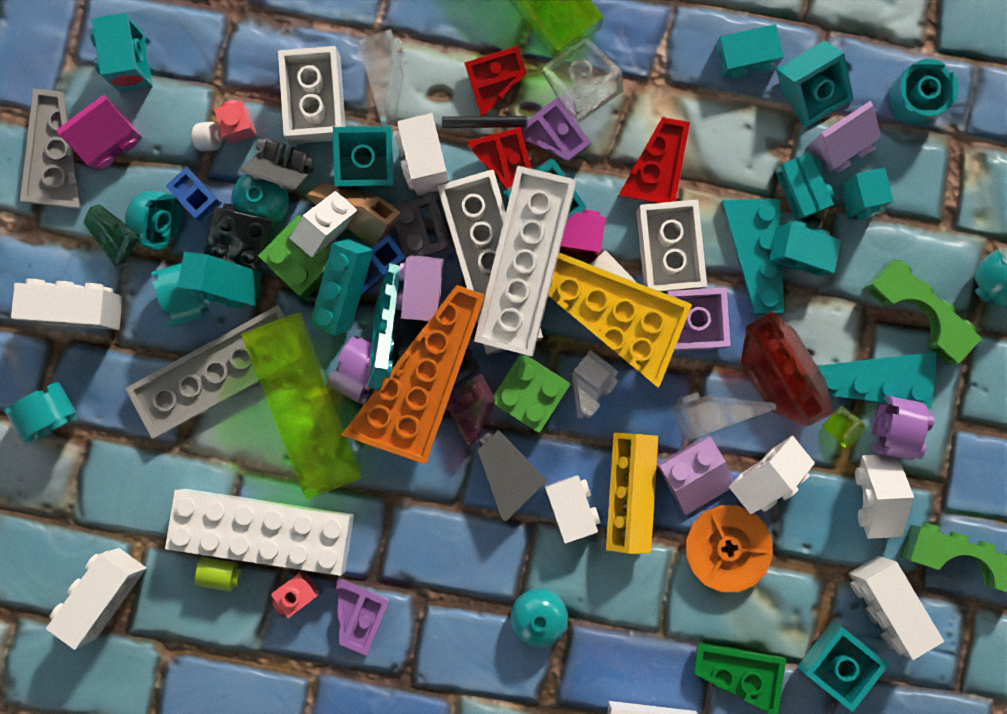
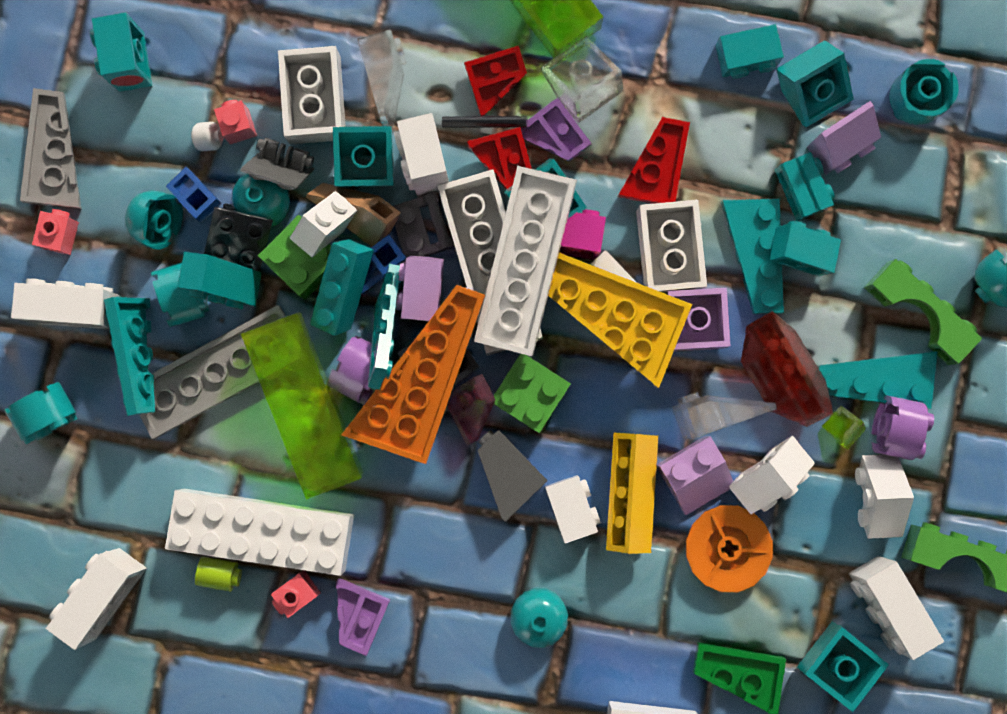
dark pink slope [56,95,142,171] -> none
clear green wing [83,204,139,267] -> none
clear slope [569,350,618,420] -> none
teal brick [840,167,894,221] -> none
none -> coral brick [32,209,79,255]
none -> teal wing [104,297,155,416]

